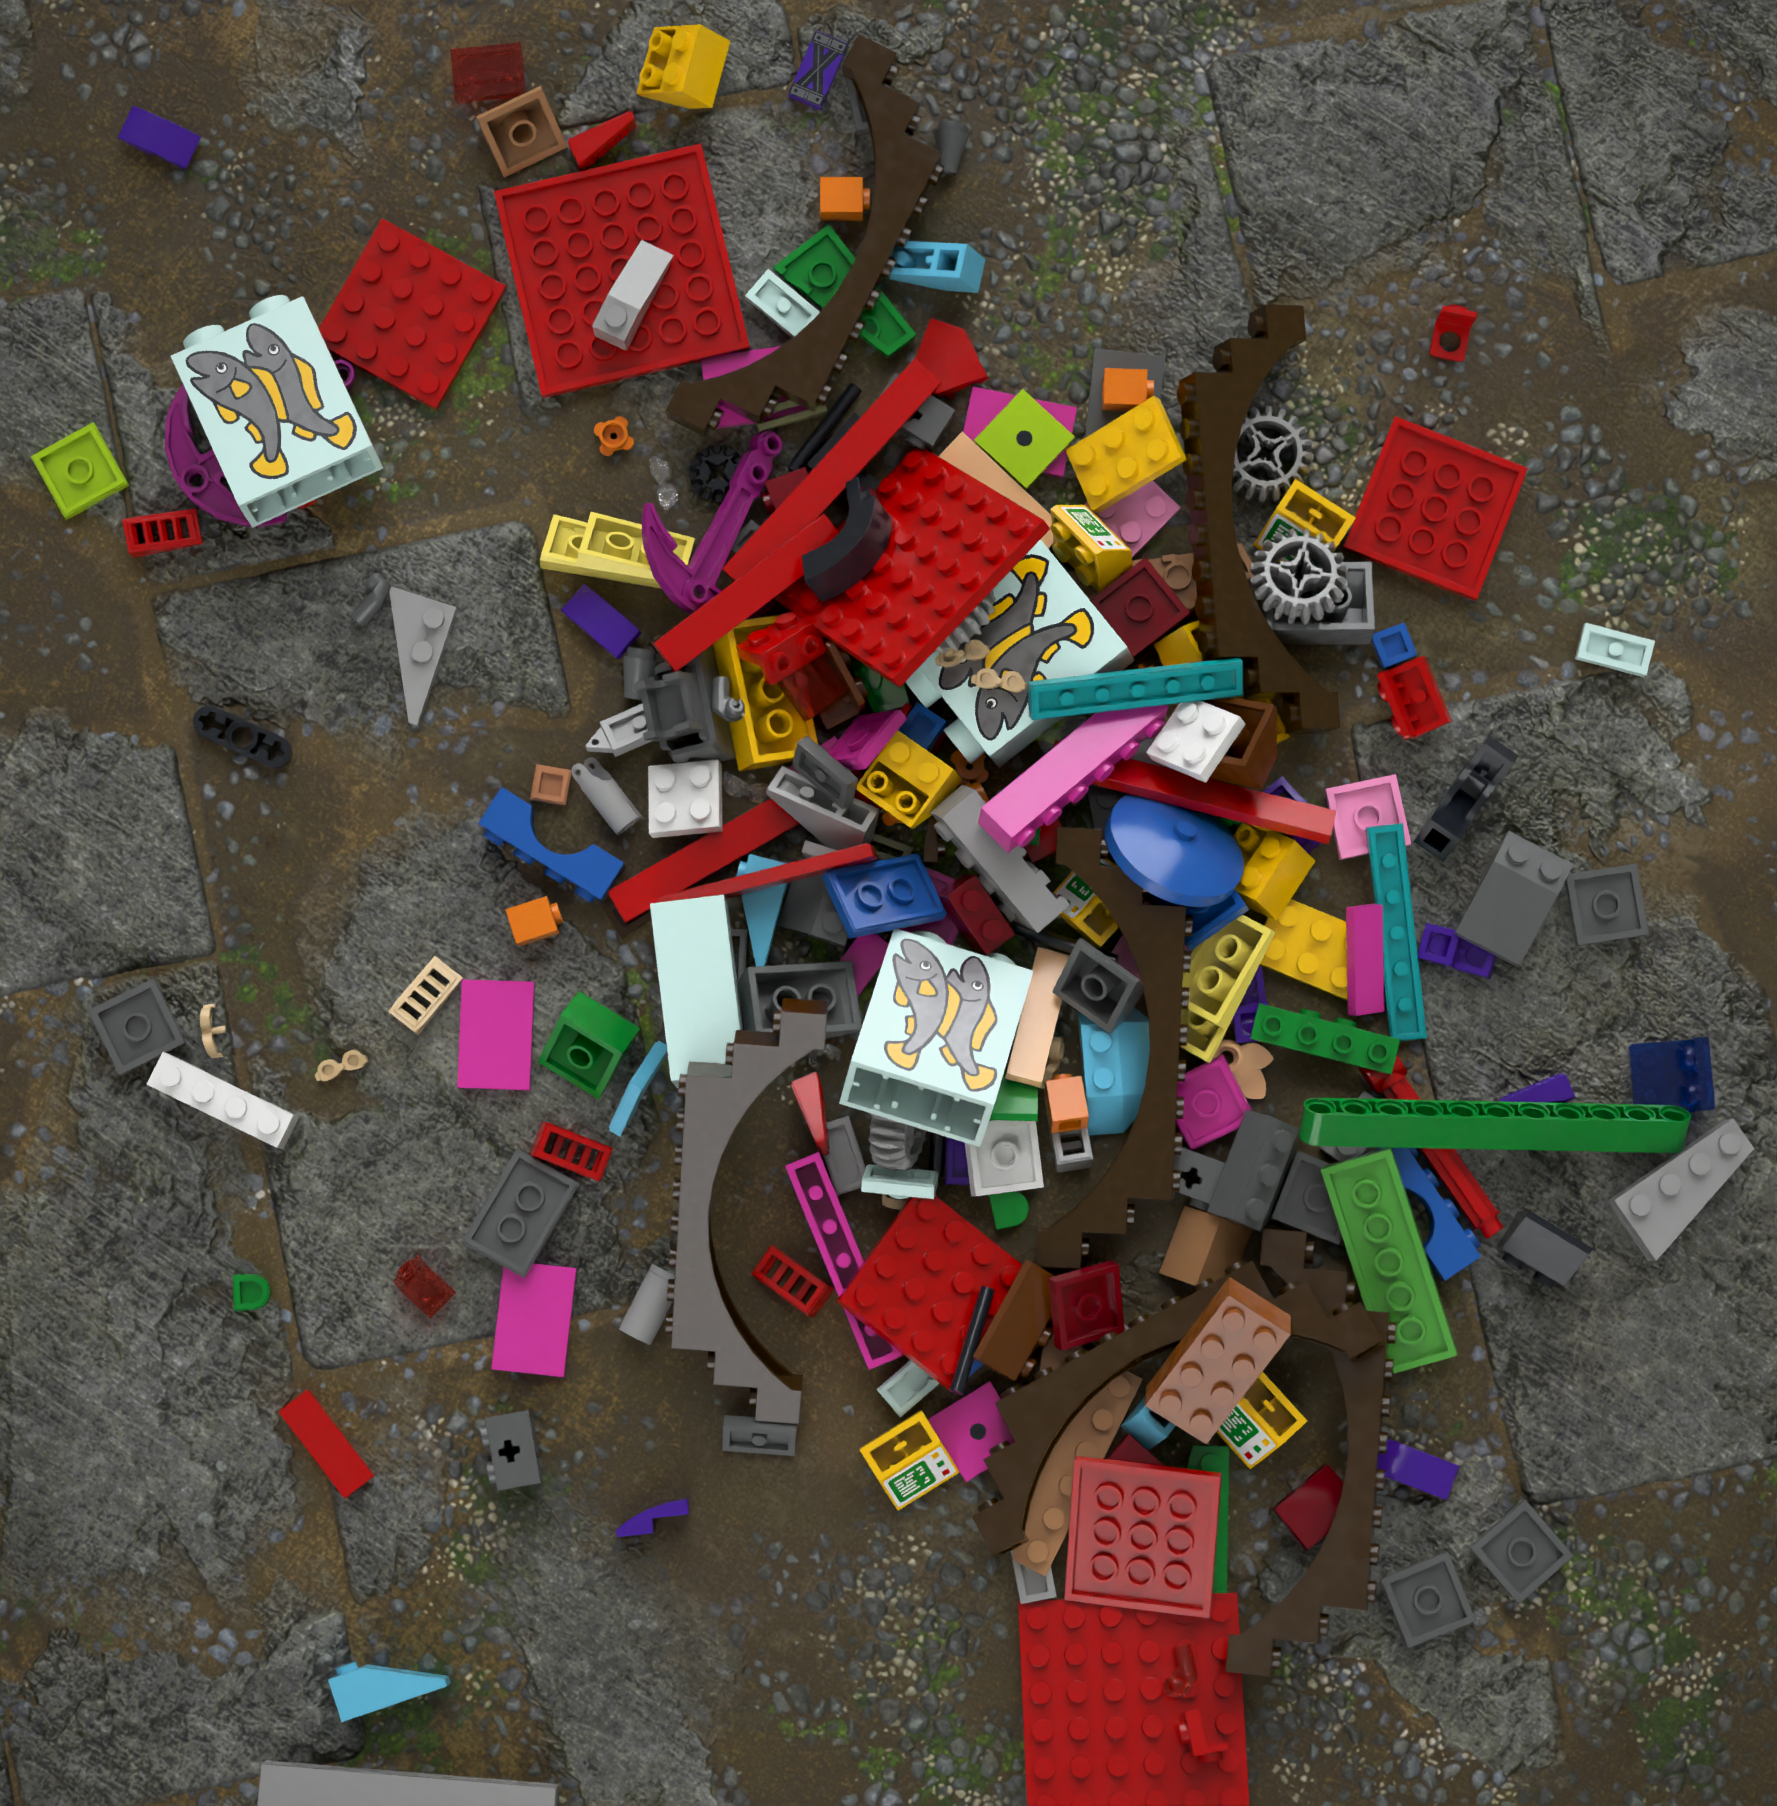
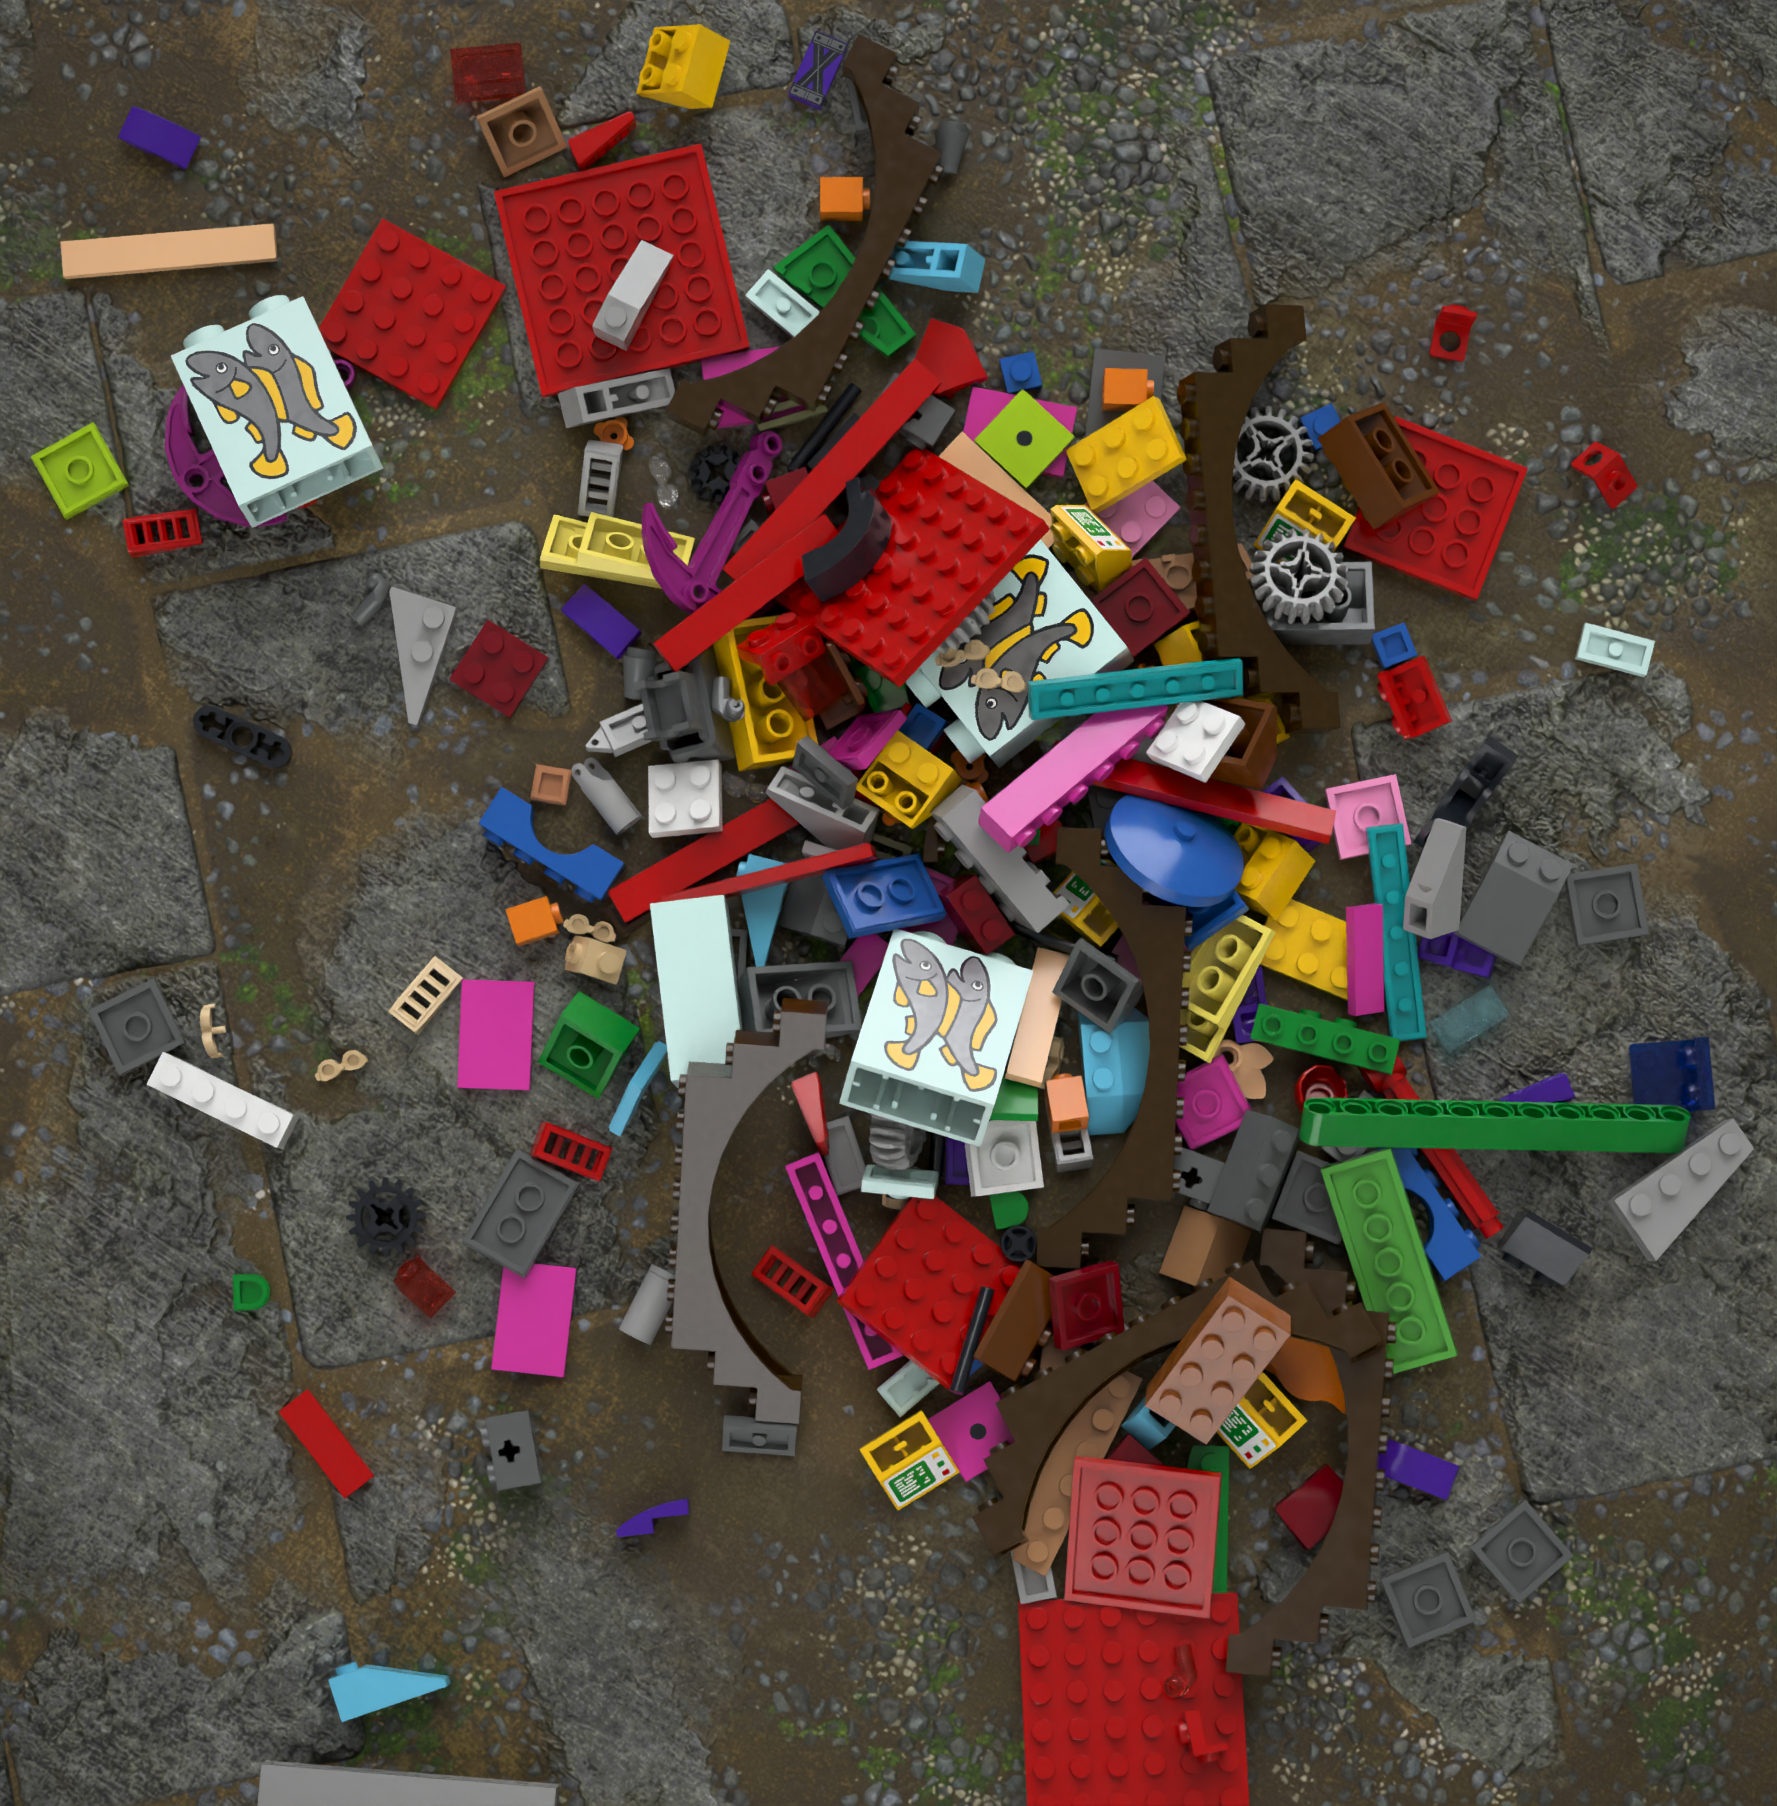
none -> light nougat tile [61,224,278,279]
none -> black gear [346,1177,427,1257]
none -> dark red plate [449,620,549,719]
none -> light grey slope [558,368,675,428]
none -> tan piece [563,914,617,943]
none -> tan bracket [565,936,627,985]
none -> light grey slope [577,440,623,517]
none -> blue plate [999,351,1042,395]
none -> black wheel [1000,1226,1037,1262]
none -> orange tile [1265,1337,1347,1415]
none -> red hair [1293,1065,1348,1113]
none -> blue plate [1299,403,1341,452]
none -> reddish brown slope [1317,402,1440,530]
none -> light grey slope [1403,818,1466,939]
none -> clear light blue plate [1428,984,1510,1054]
none -> red bracket [1571,442,1637,509]

